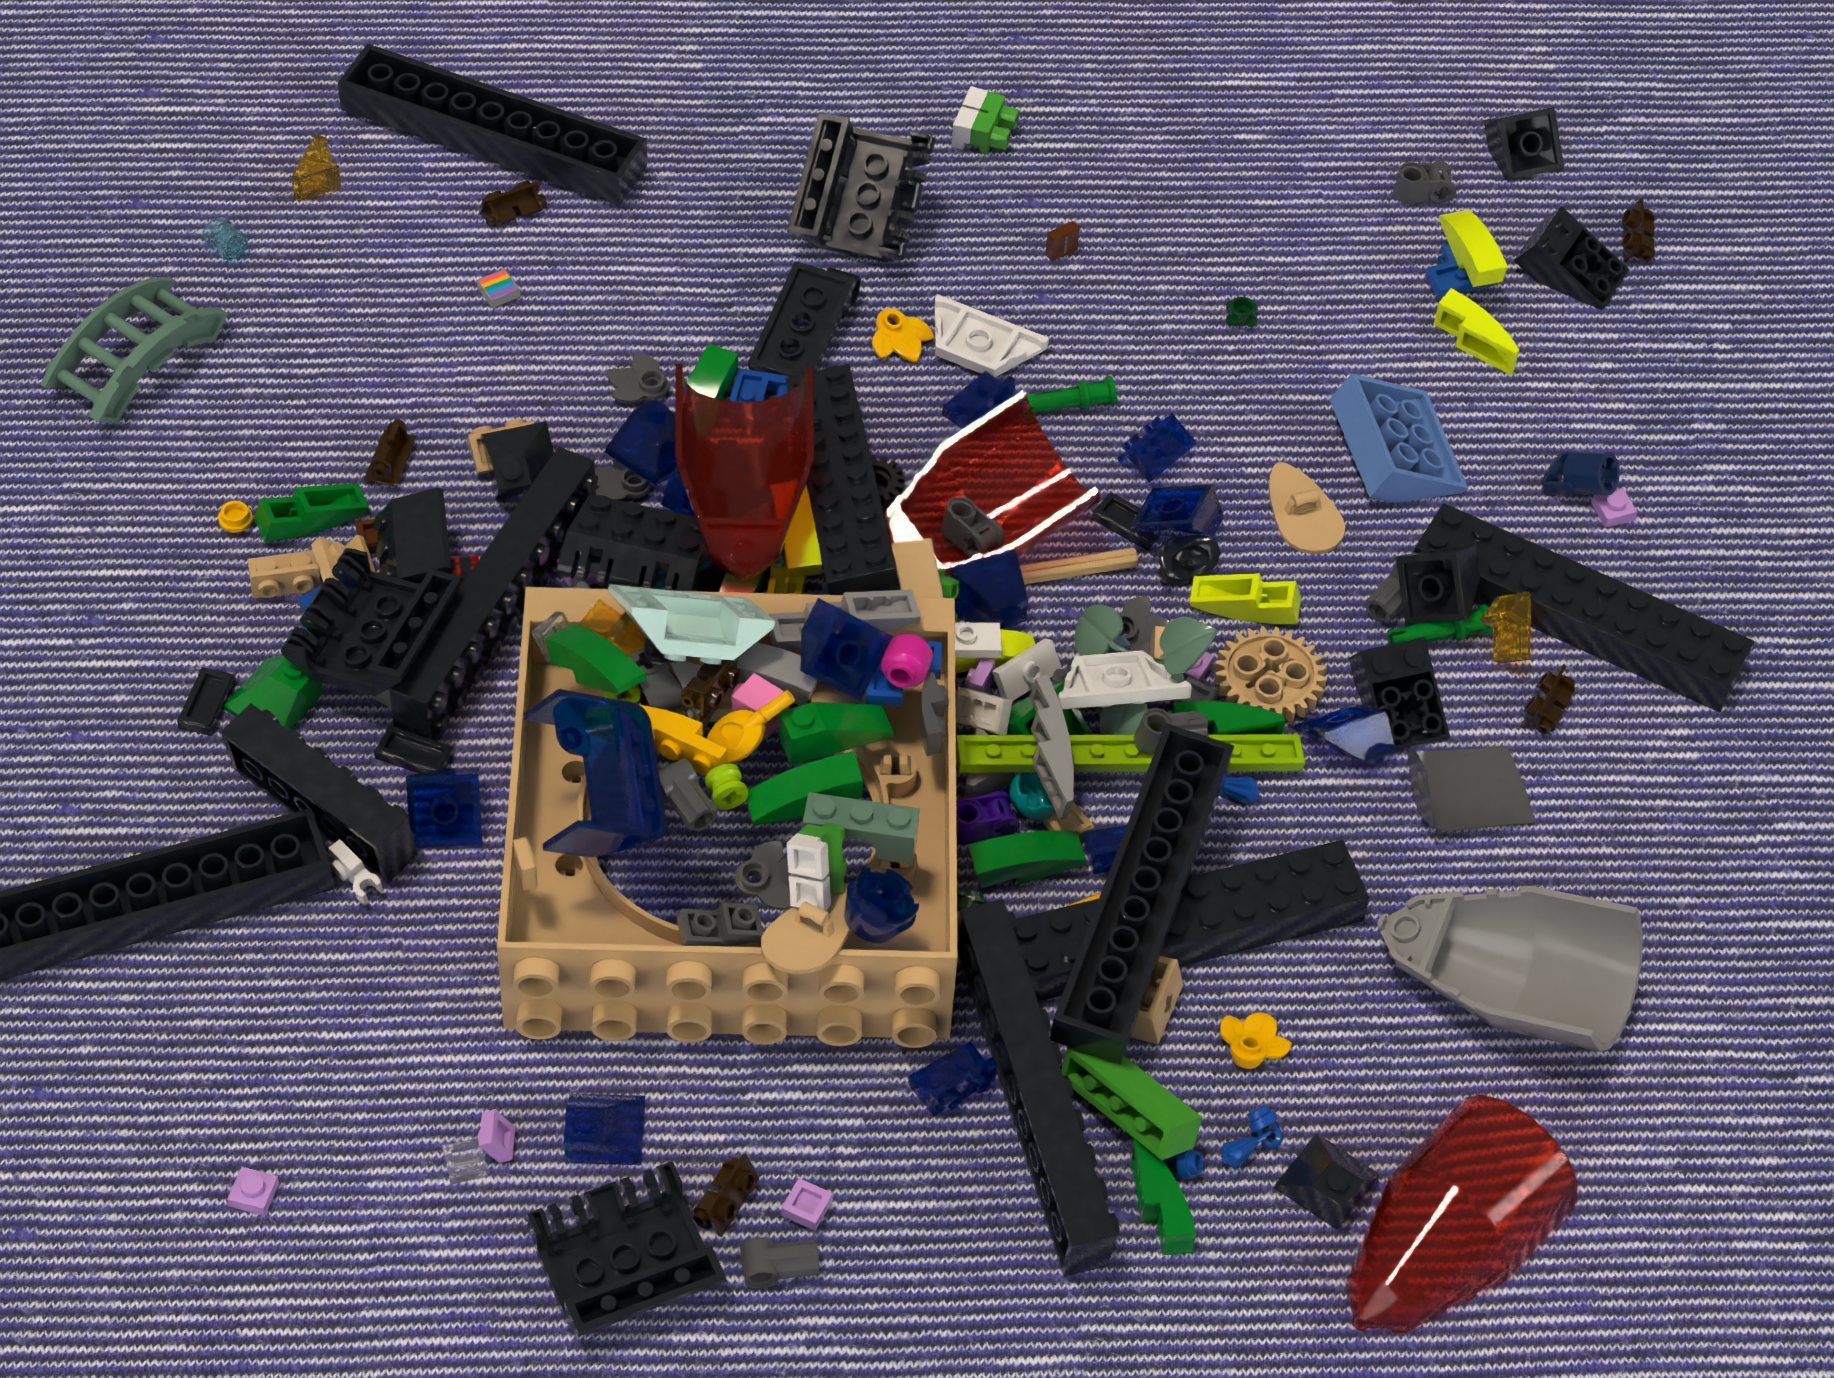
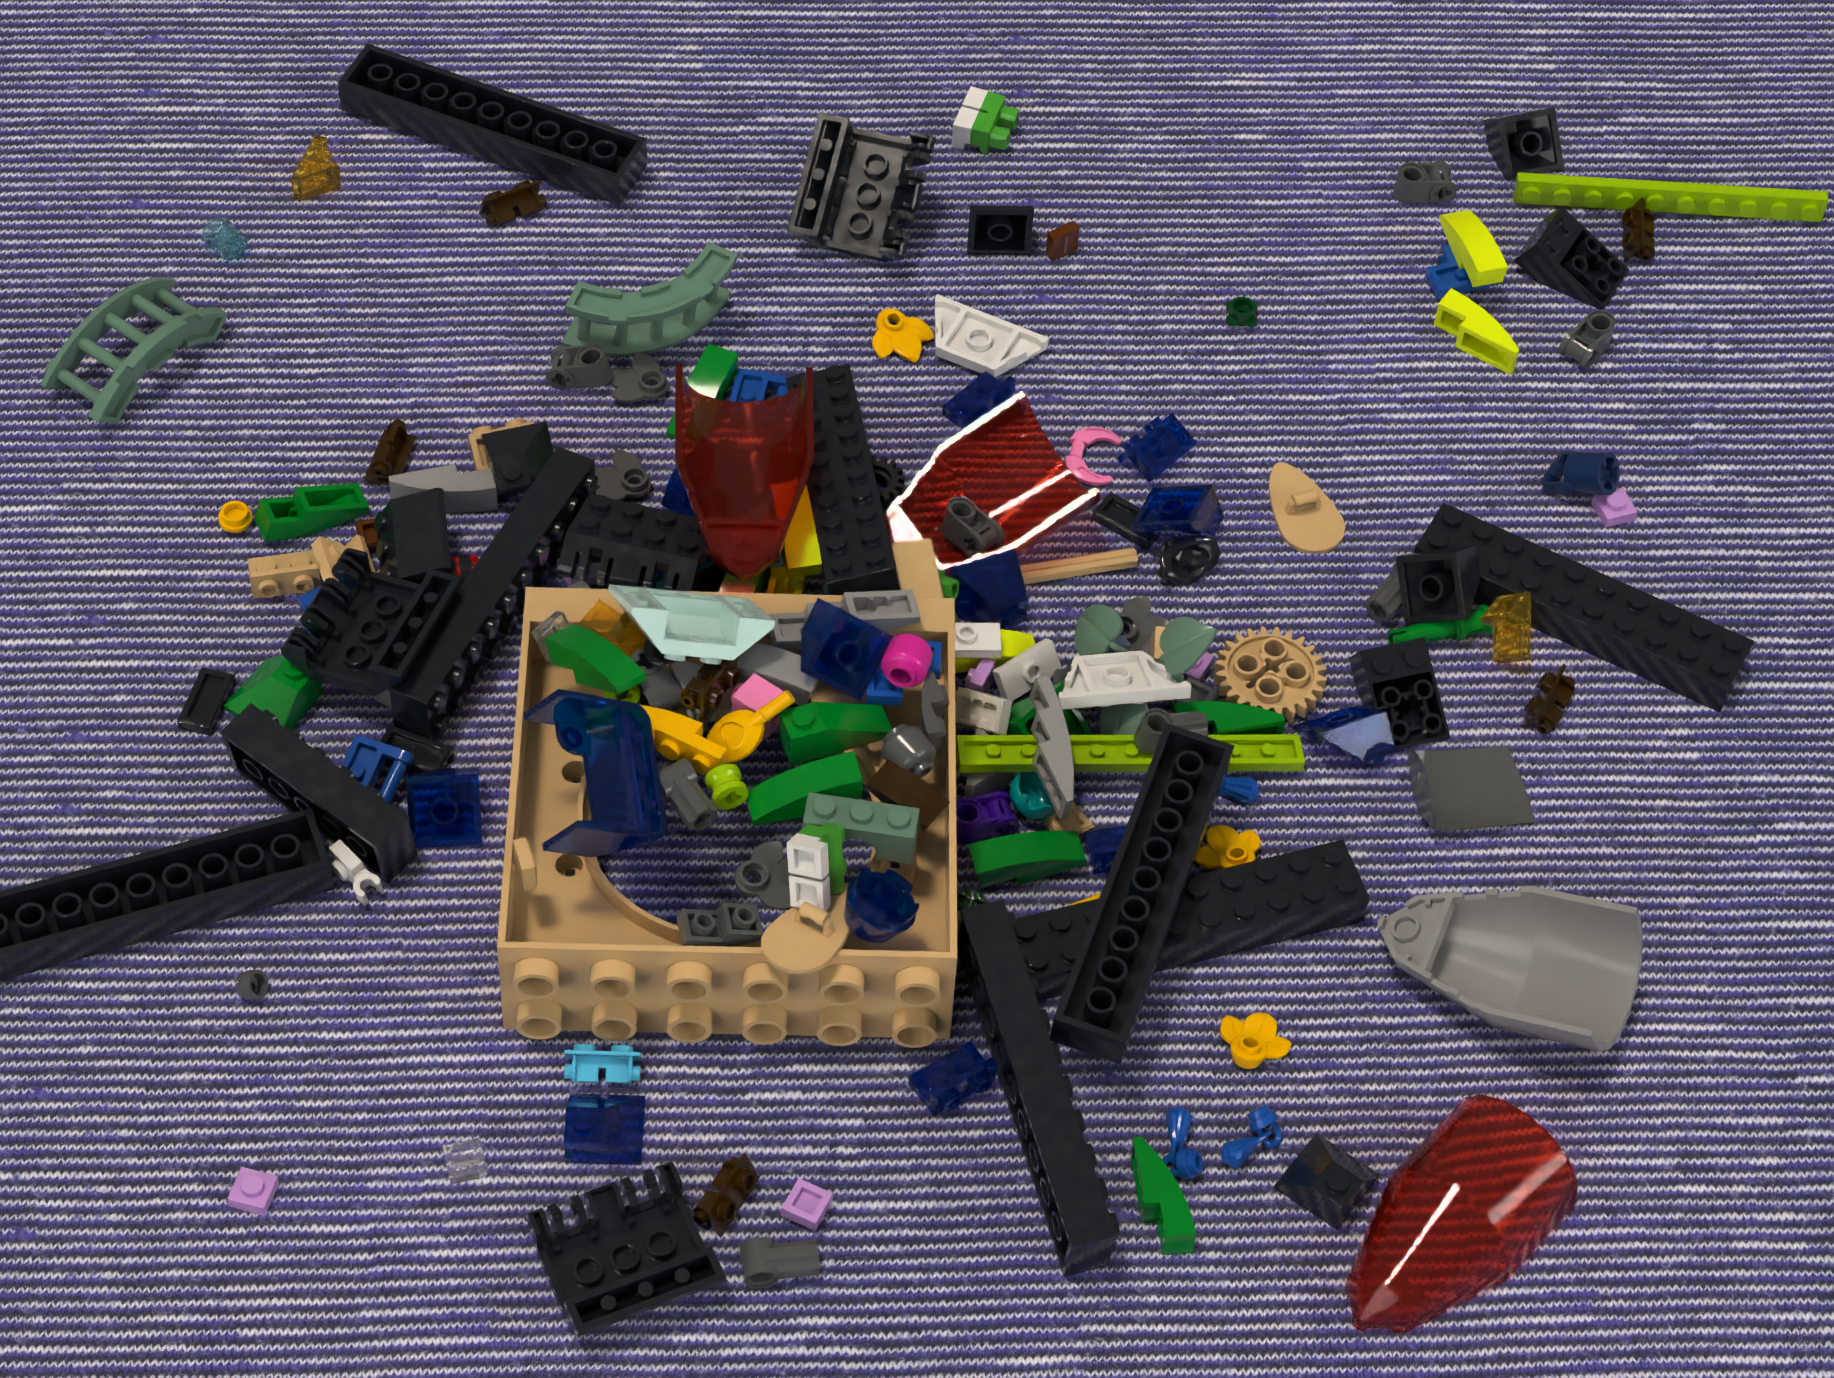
tile [477,269,520,308] -> none
lavender plate [478,1109,515,1163] -> none
clear blue slope [605,400,697,485] -> none
black hinge [748,261,861,377] -> none
green pin [1016,376,1117,416] -> none
bright green brick [1061,1047,1202,1160] -> none
tan brick [1130,956,1183,1044] -> none
neon yellow slope [1189,573,1301,624] -> none
medium blue slope [1330,374,1469,503] -> none
none -> dark grey hinge [235,970,268,1000]
none -> blue plate [341,734,415,804]
none -> light grey slope [388,464,498,513]
none -> dark grey piece [546,344,613,390]
none -> sand green fence [561,242,738,357]
none -> medium azure hinge [564,1044,641,1084]
none -> dark brown slope [864,759,950,832]
none -> dark grey head [881,724,936,778]
none -> black slope [967,205,1034,255]
none -> bright pink piece [1065,426,1122,486]
none -> yellow plate [1195,825,1261,869]
none -> lime plate [1512,172,1829,222]
none -> dark grey piece [1558,309,1615,370]

